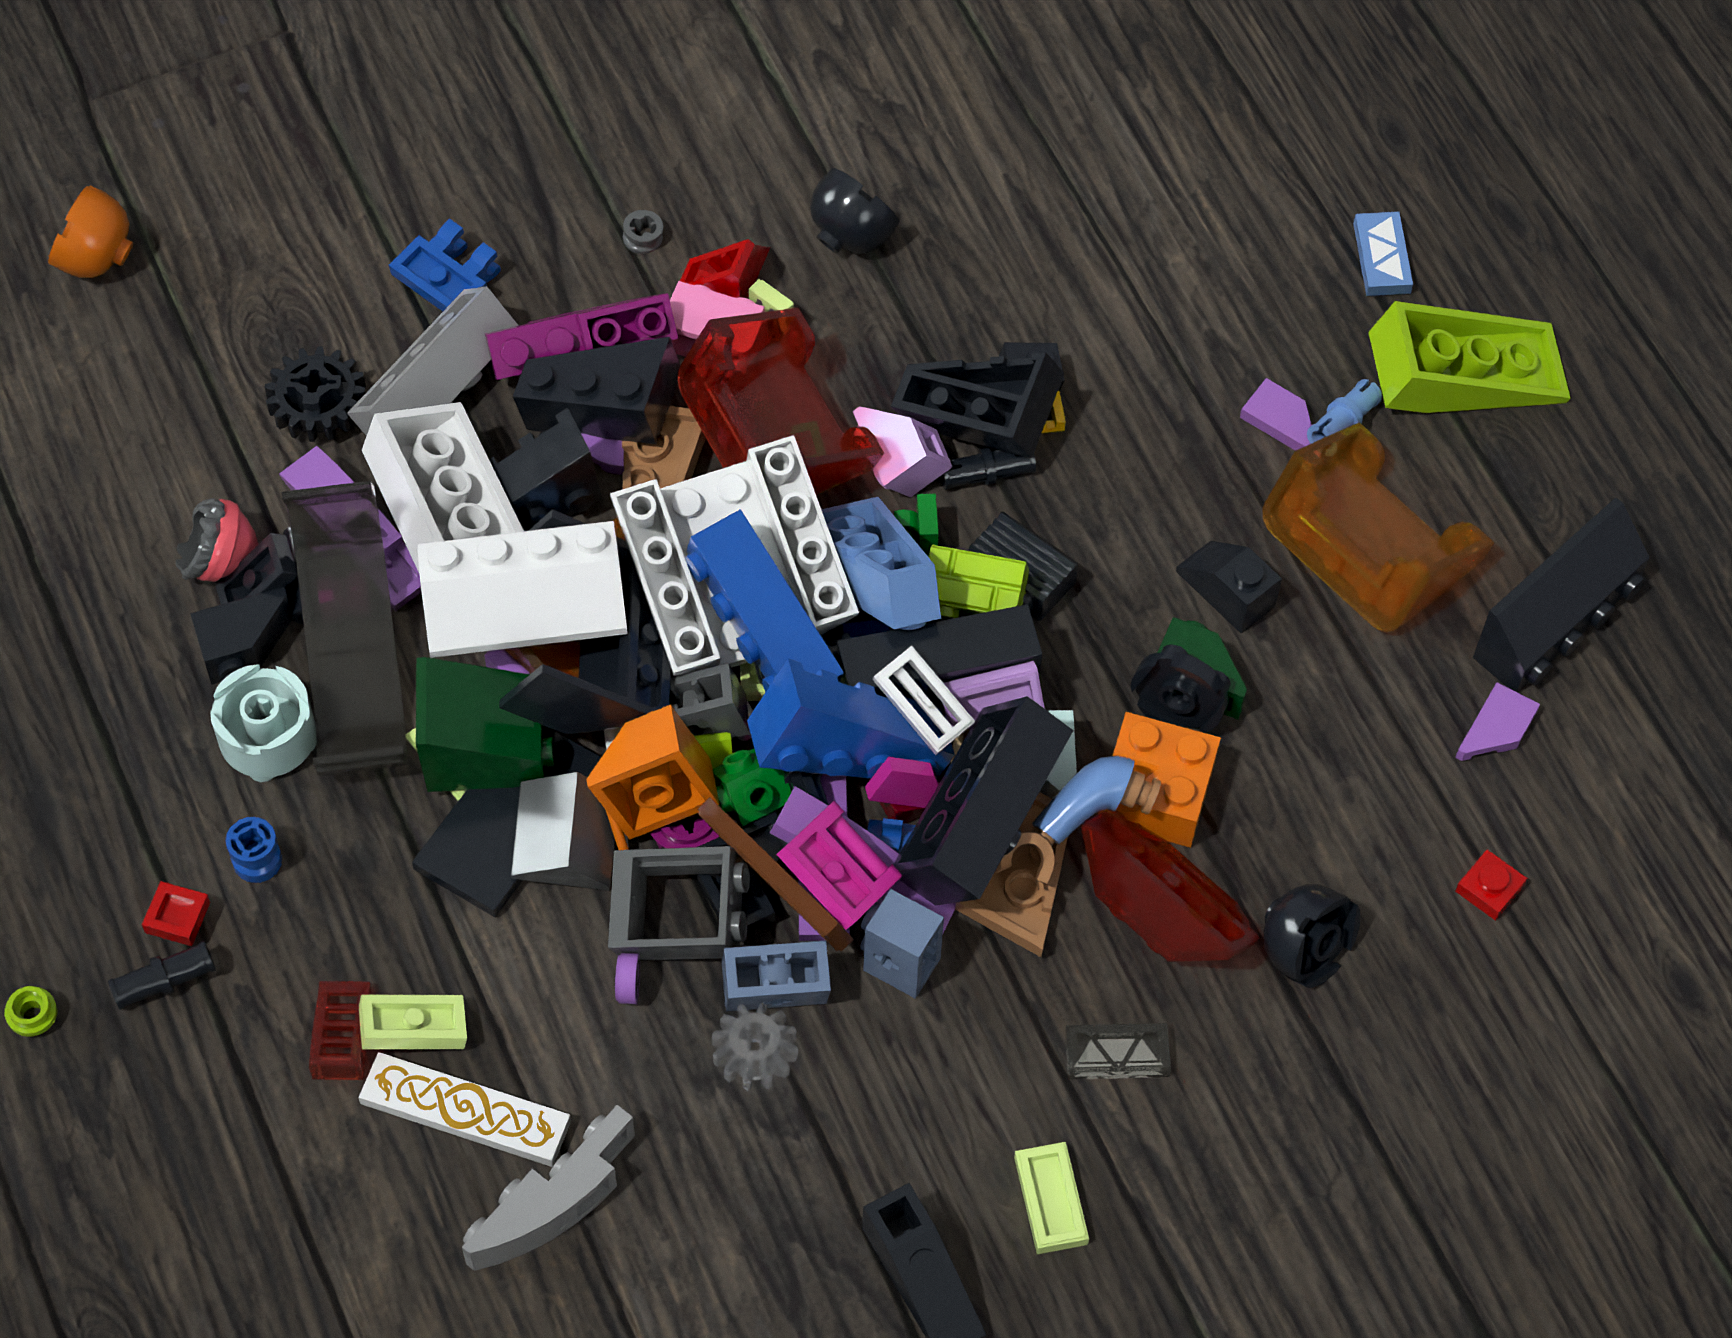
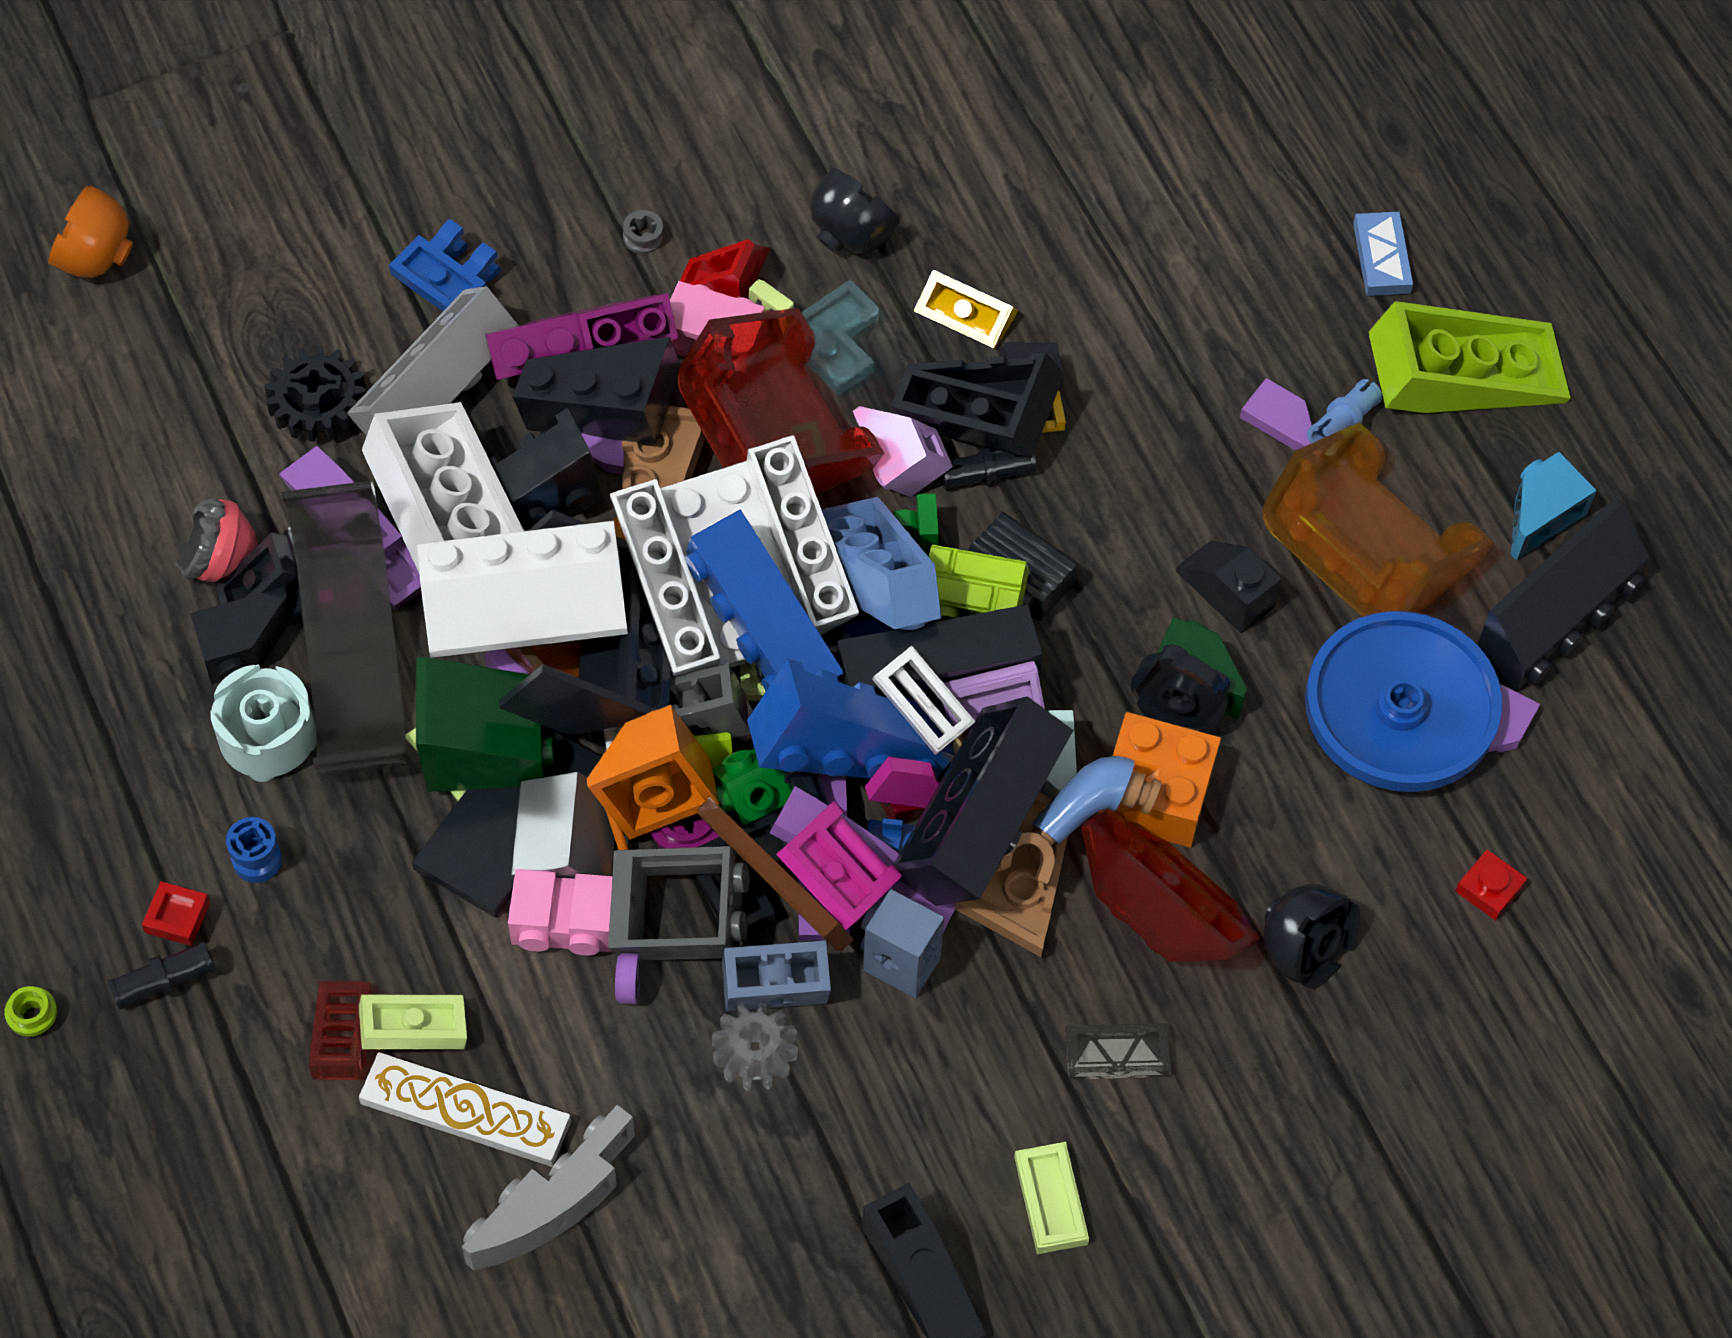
none -> bright pink brick [508,869,612,956]
none -> clear light blue plate [780,279,879,396]
none -> slope [914,270,1018,349]
none -> blue dish [1305,611,1502,792]
none -> dark azure slope [1511,452,1596,561]

